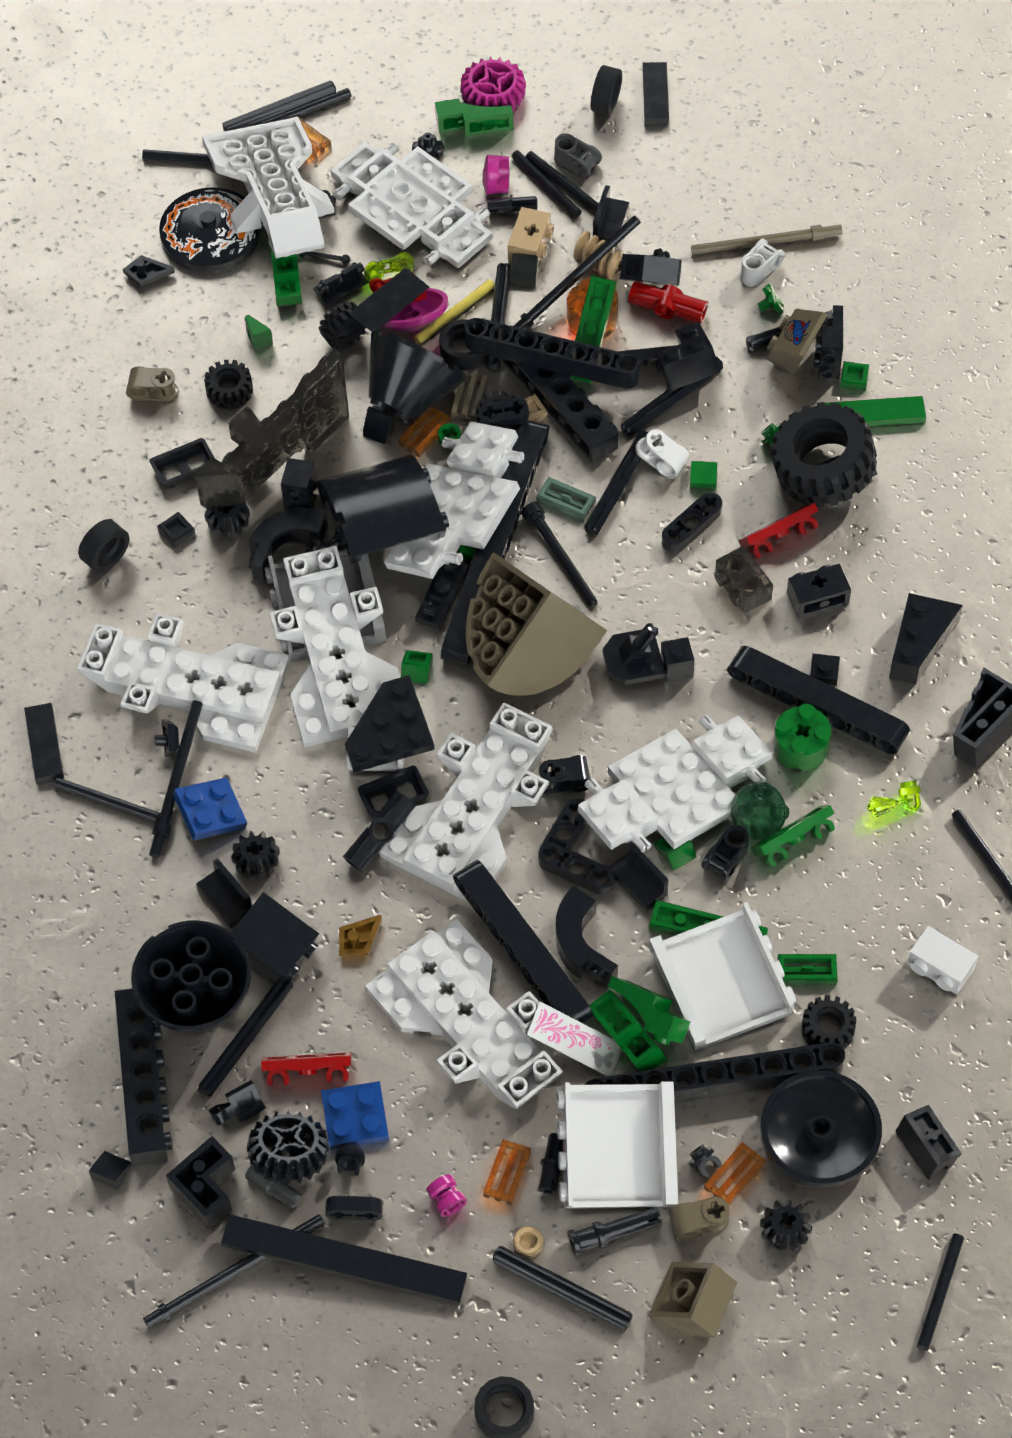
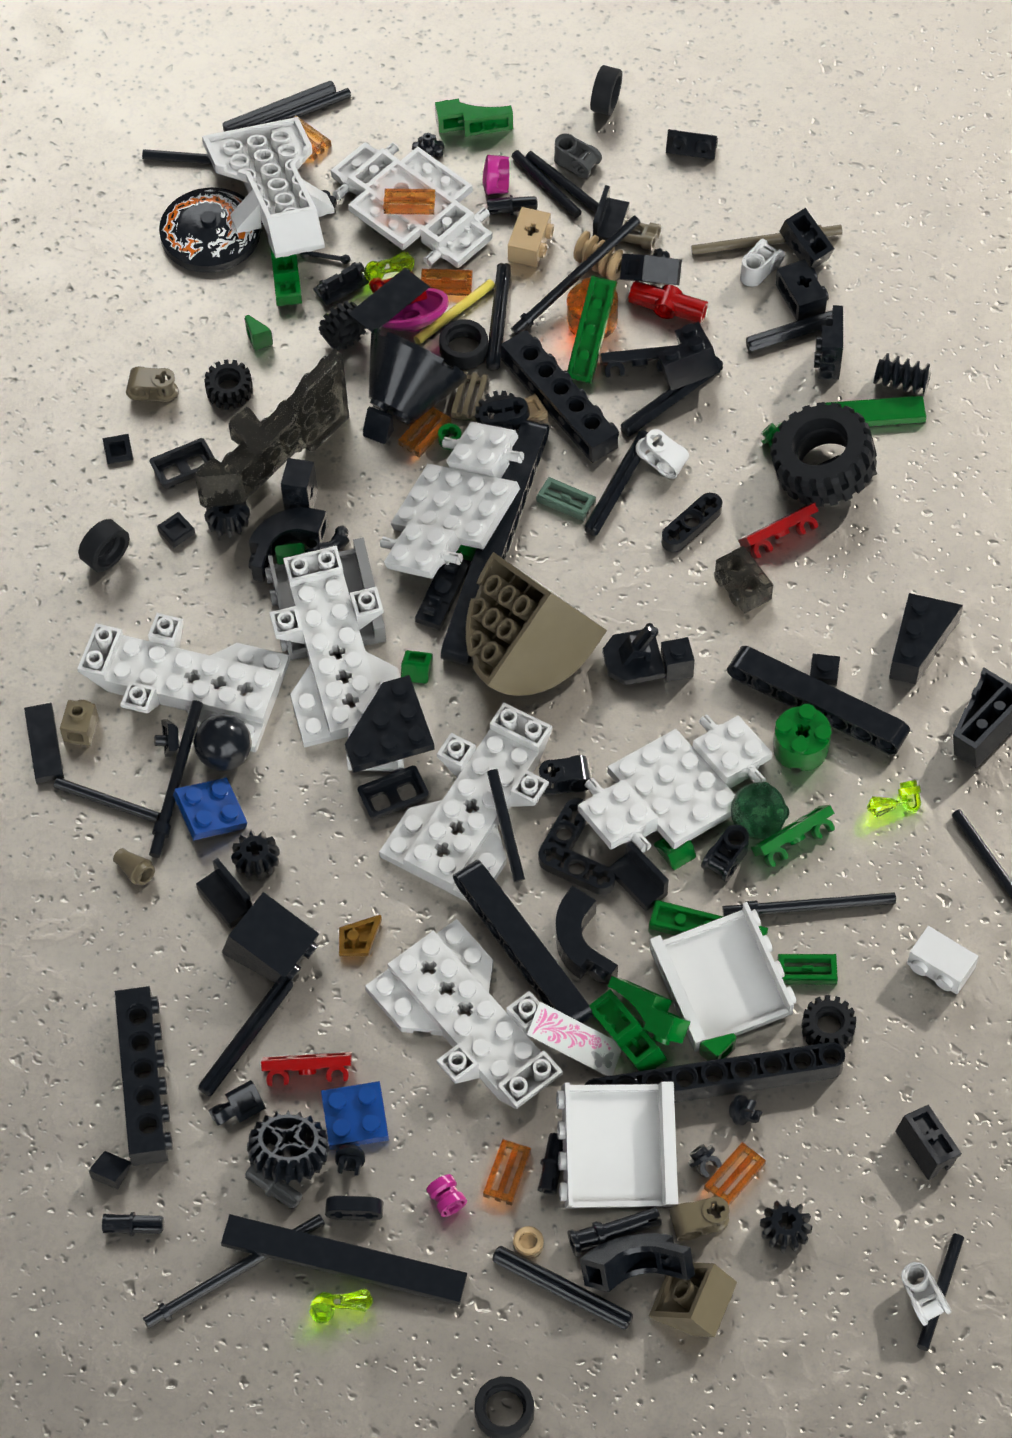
black piece [123,255,175,287] -> none
black cone [131,920,251,1031] -> none
black brick [166,1136,235,1230] -> none
black panel [317,454,449,564] -> none
black piece [342,790,416,872] -> none
dark pink gear [460,56,526,111] -> none
black beam [464,318,639,389] -> none
pearl dark grey slope [510,254,538,287] -> none
black piece [521,501,598,607] -> none
black tile [642,62,669,124] -> none
green tile [690,461,718,489] -> none
green plant [758,284,784,315] -> none
black dish [760,1071,882,1188] -> none
dark tan slope [766,309,828,375] -> none
black brick [787,563,851,619] -> none
green tile [840,361,869,391] -> none
none -> dark tan brick [60,700,99,746]
none -> black slope [102,434,133,465]
none -> black axle [102,1212,164,1236]
none -> dark tan cone [113,848,155,885]
none -> black piece [194,713,252,772]
none -> green slope [275,543,306,565]
none -> clear neon green piece [309,1289,374,1324]
none -> clear orange tile [383,189,436,215]
none -> clear orange tile [421,269,473,296]
none -> black bar [487,769,525,882]
none -> black arch [580,1233,695,1292]
none -> dark tan piece [622,220,661,250]
none -> black hinge [666,129,718,160]
none -> green slope [699,1033,736,1061]
none -> black bar [722,892,896,917]
none -> black plate [729,1095,763,1126]
none -> black brick [775,259,829,321]
none -> black brick [779,208,835,268]
none -> black piece [873,353,931,396]
none -> white piece [901,1262,952,1326]

